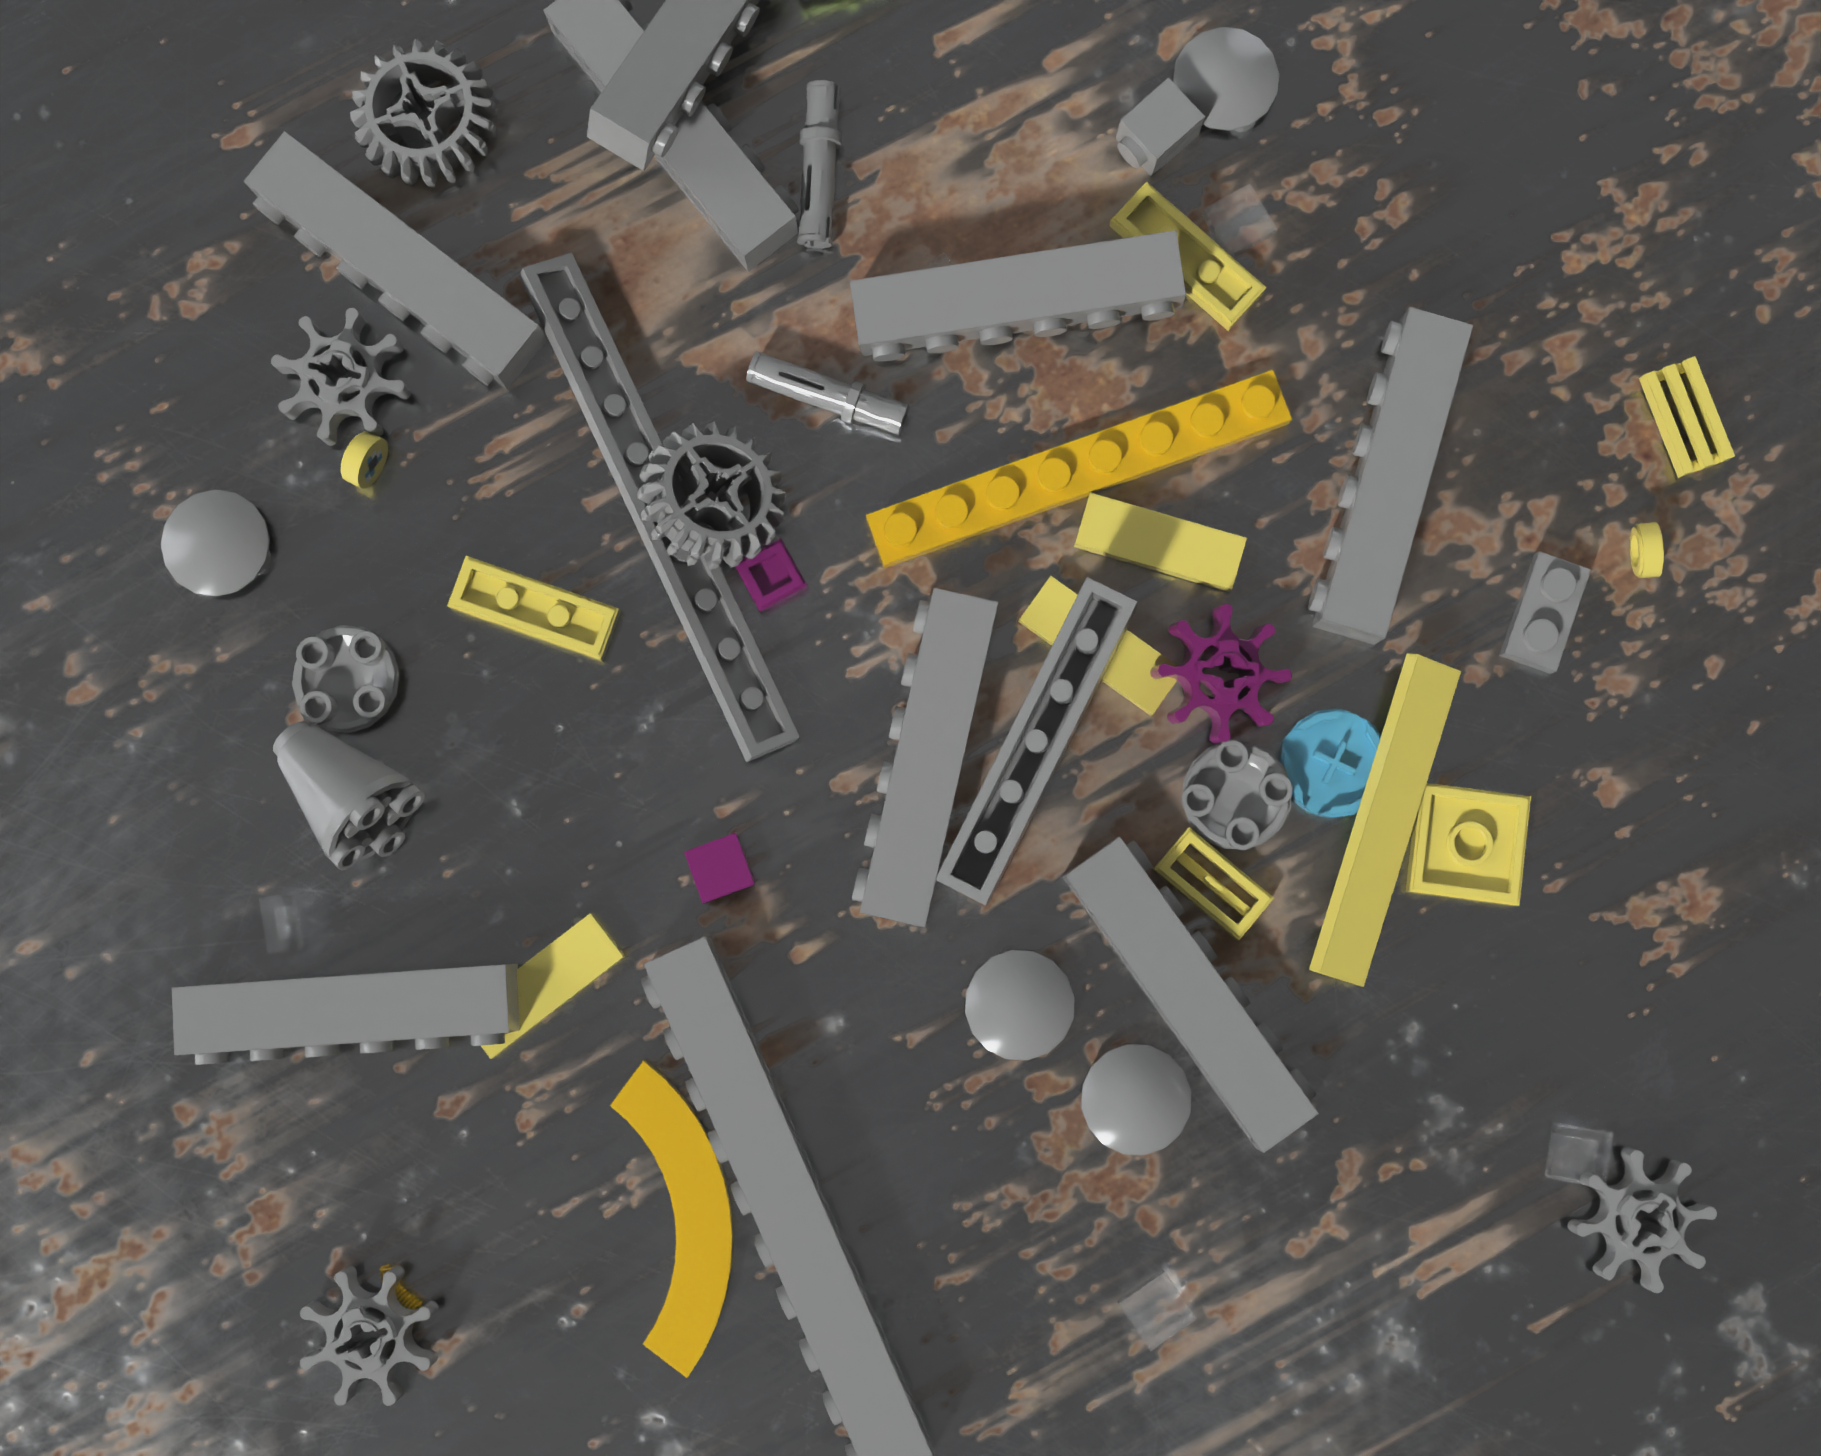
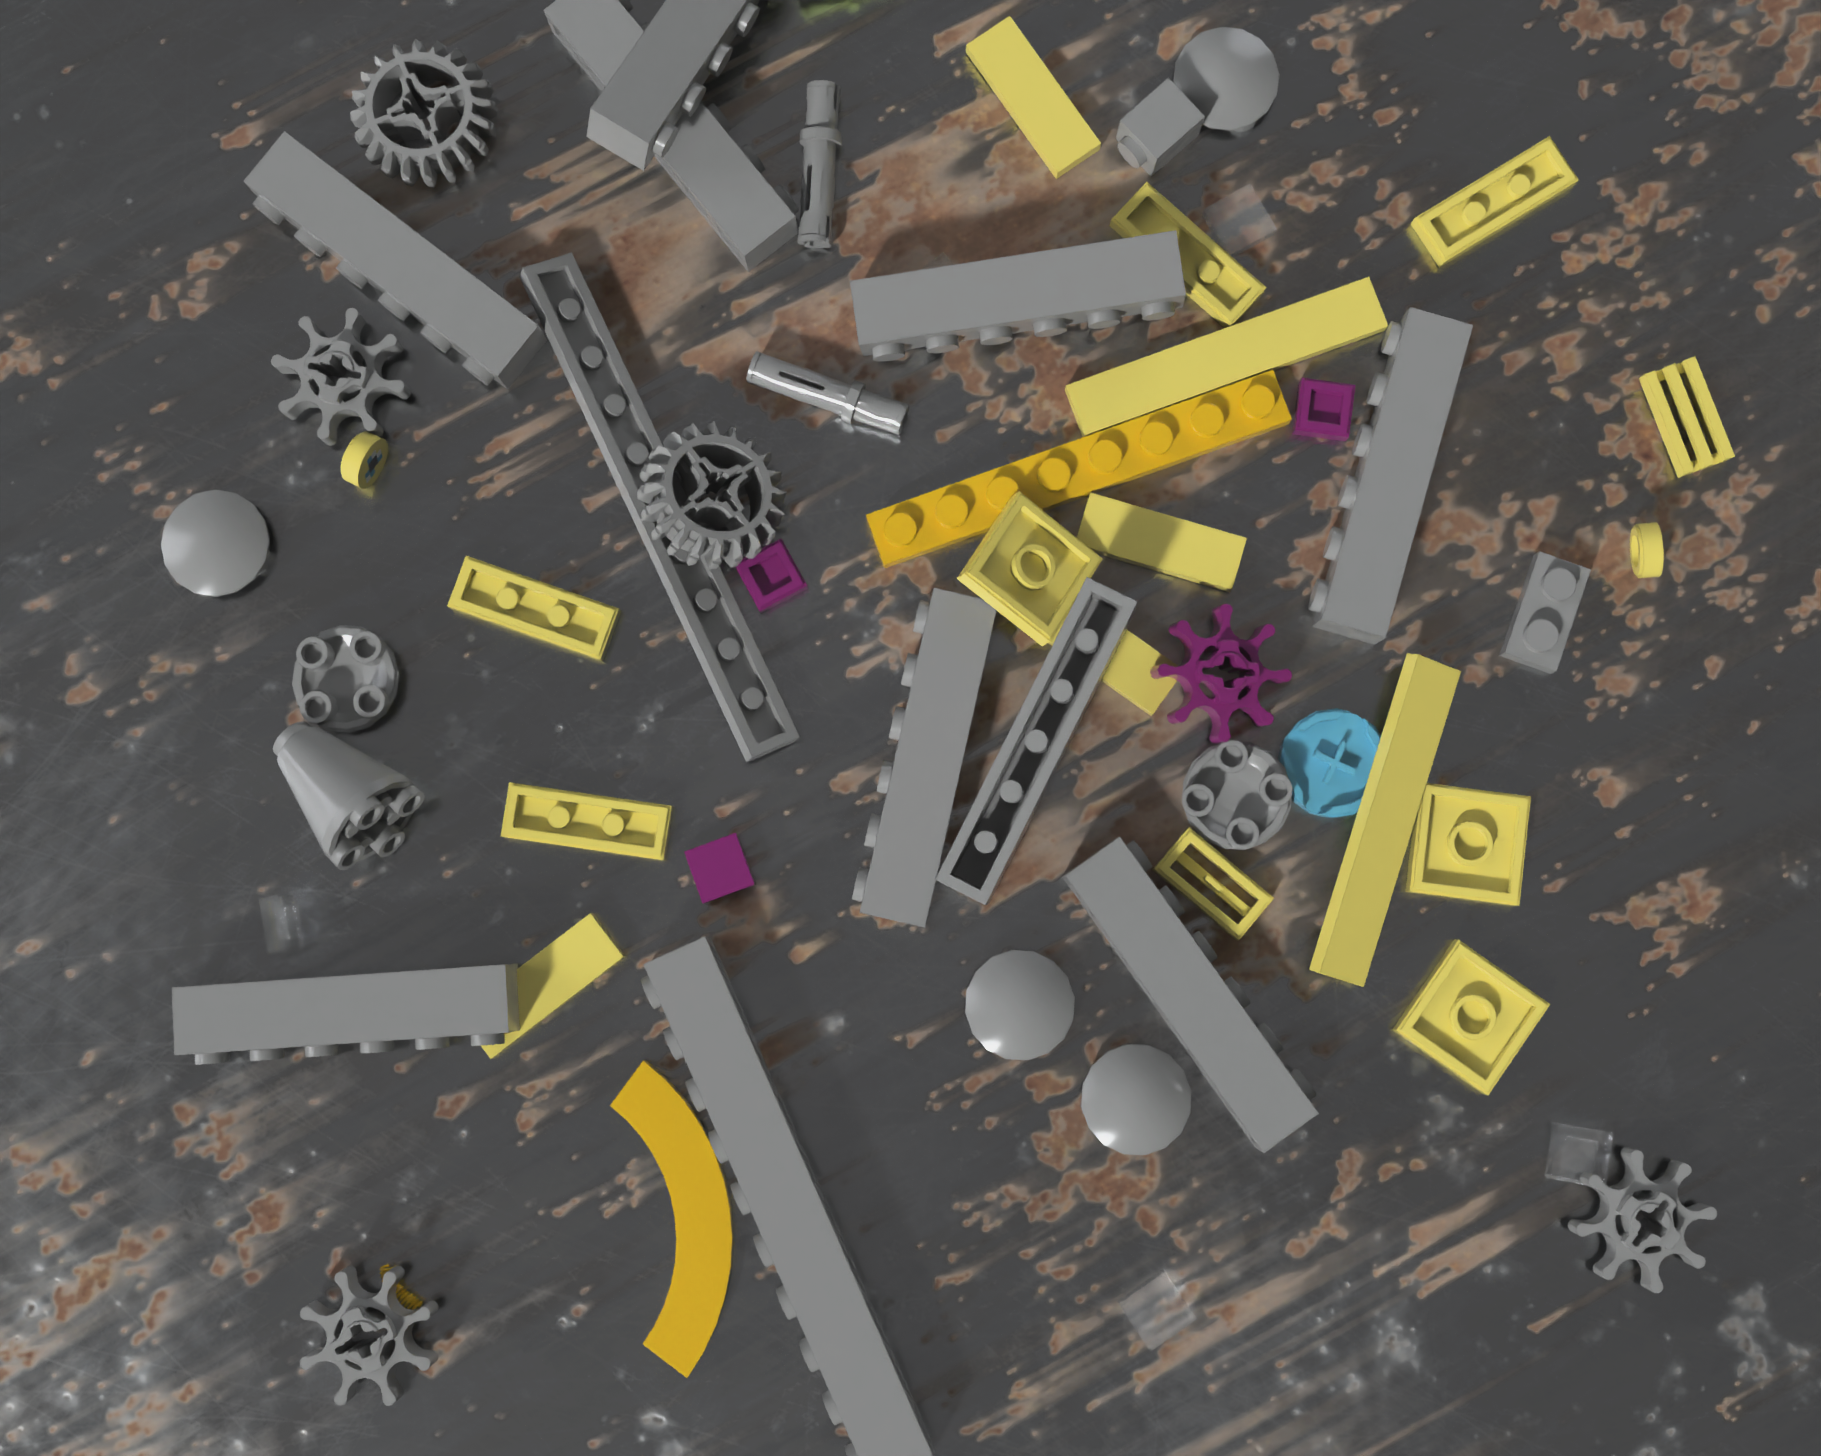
none -> light yellow tile [500,782,674,861]
none -> light yellow tile [957,491,1103,646]
none -> light yellow tile [966,16,1101,179]
none -> light yellow tile [1065,277,1388,437]
none -> magenta tile [1292,377,1356,442]
none -> light yellow tile [1392,939,1550,1095]
none -> light yellow tile [1411,136,1579,268]

